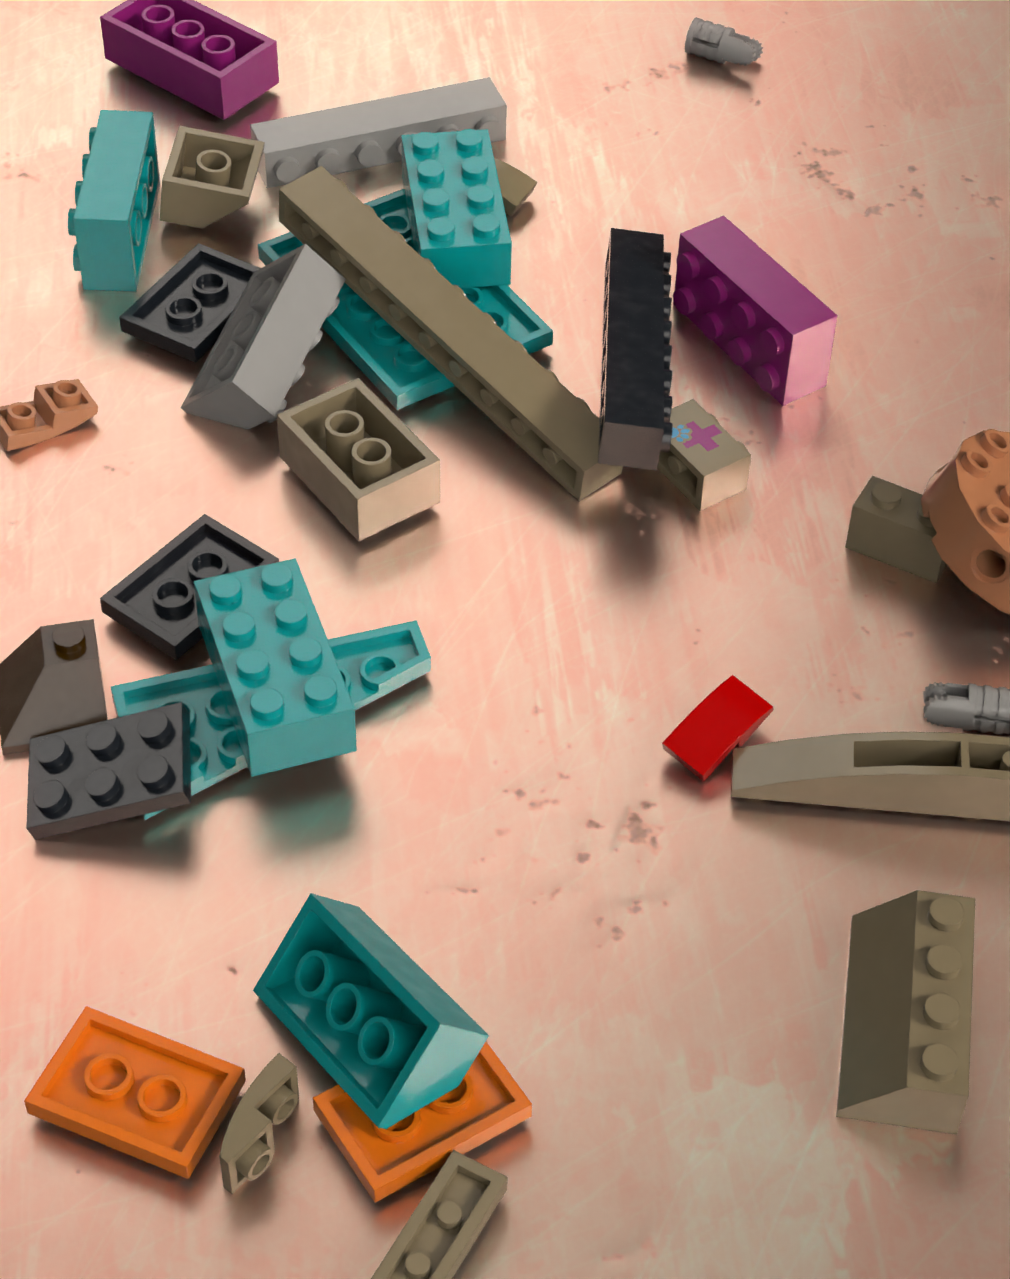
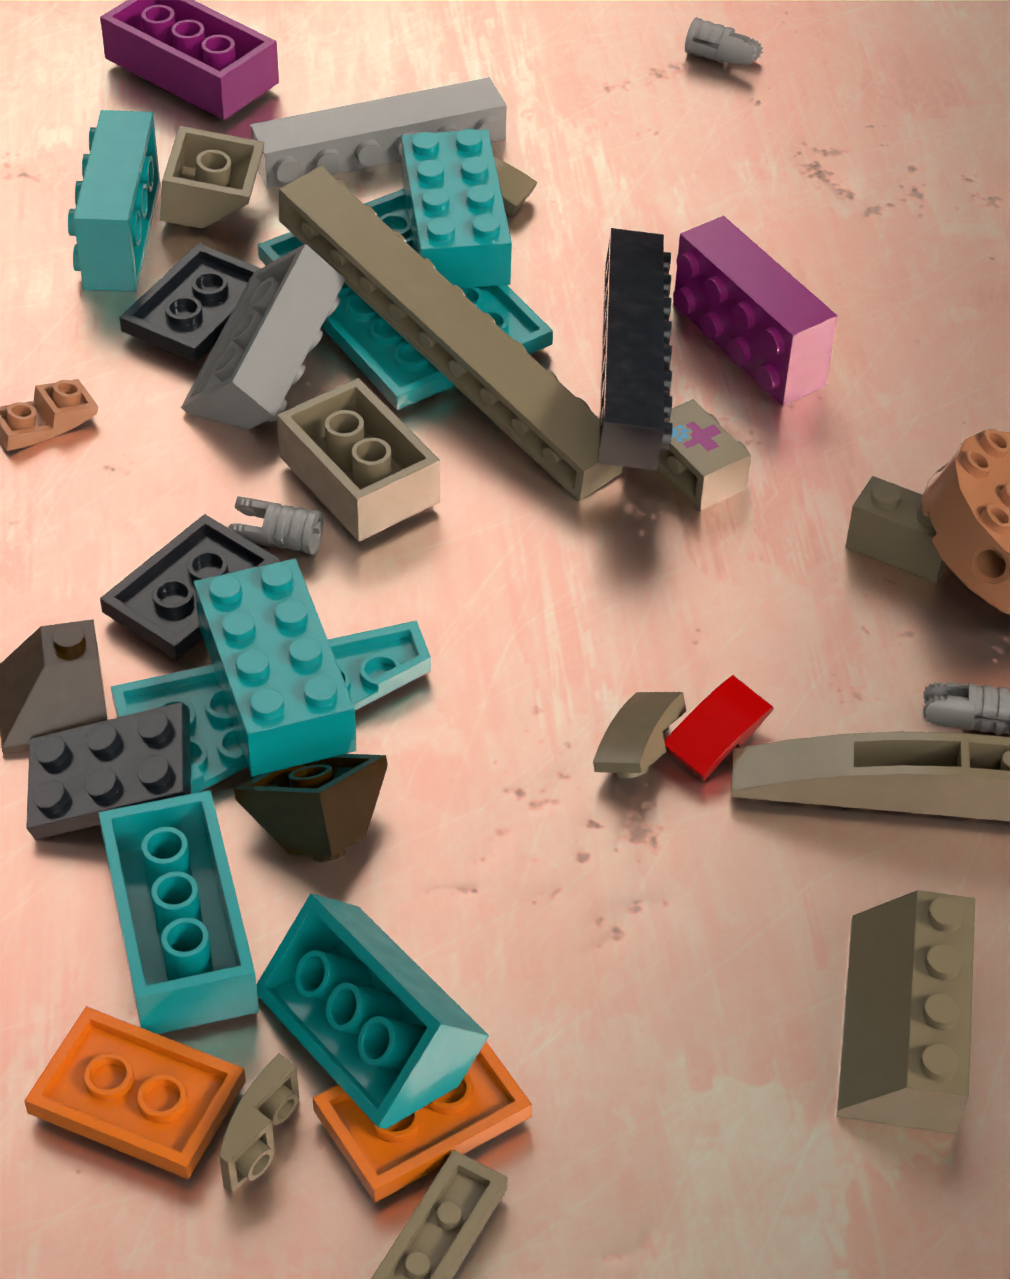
none -> teal brick [98,790,259,1034]
none -> light grey hinge [228,496,323,555]
none -> dark brown slope [233,754,388,862]
none -> dark tan slope [593,692,687,778]

